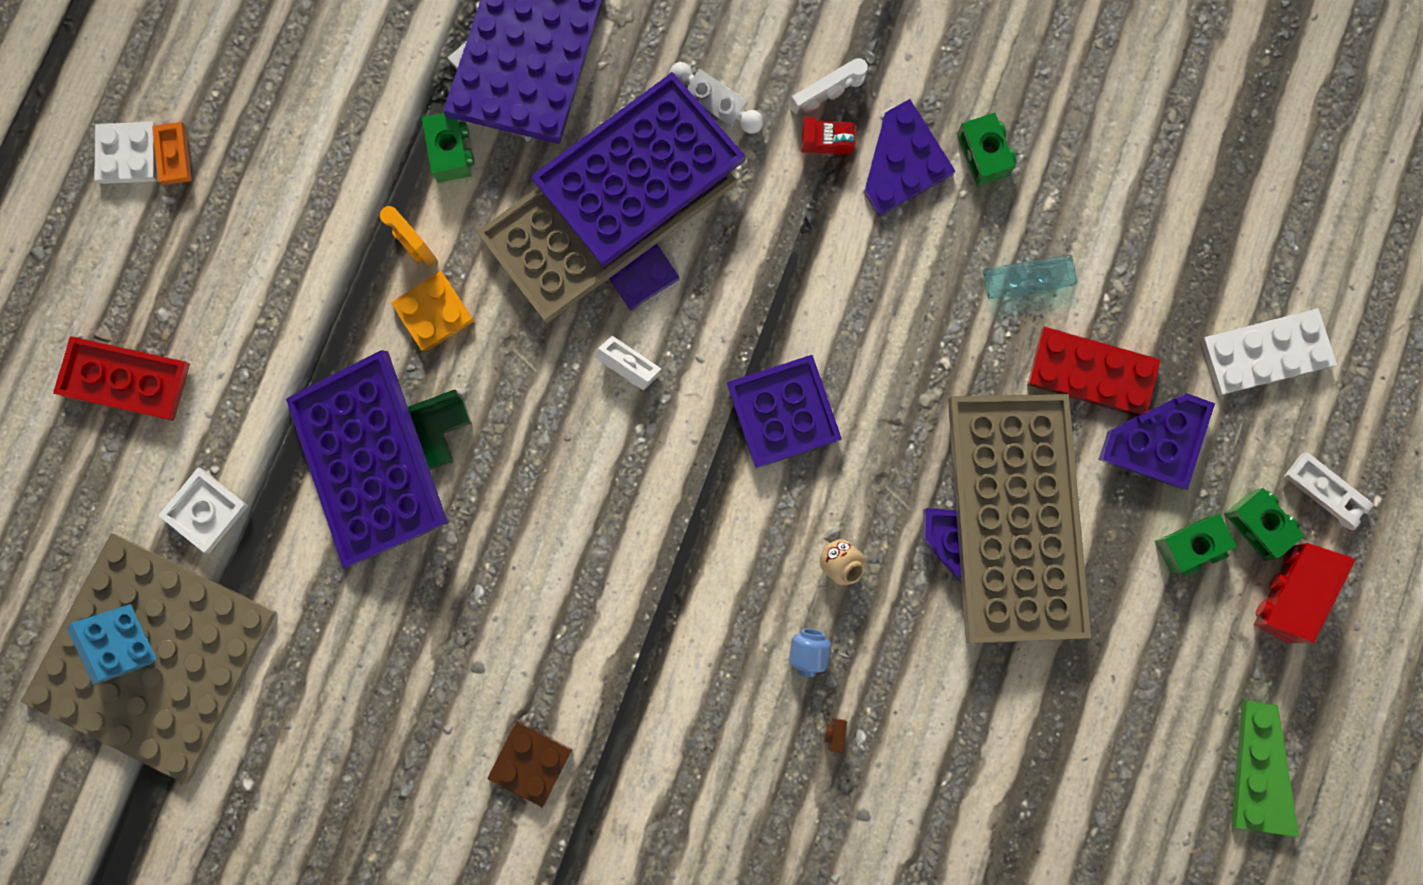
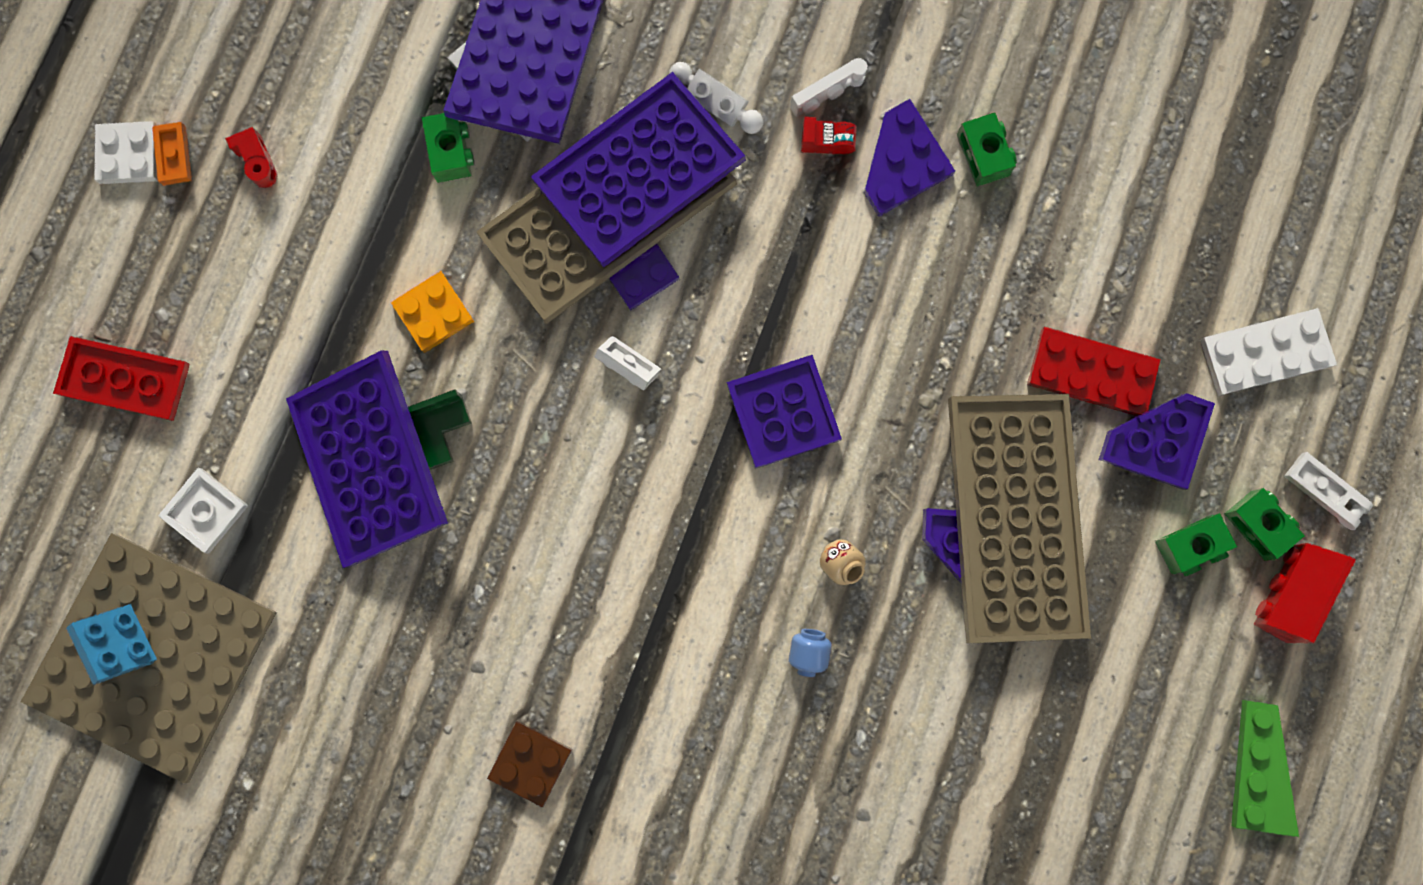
light orange plate [380,206,437,267] -> none
reddish brown plate [824,717,847,753] -> none
clear light blue tile [983,254,1078,300] -> none
none -> red leg [225,126,278,188]

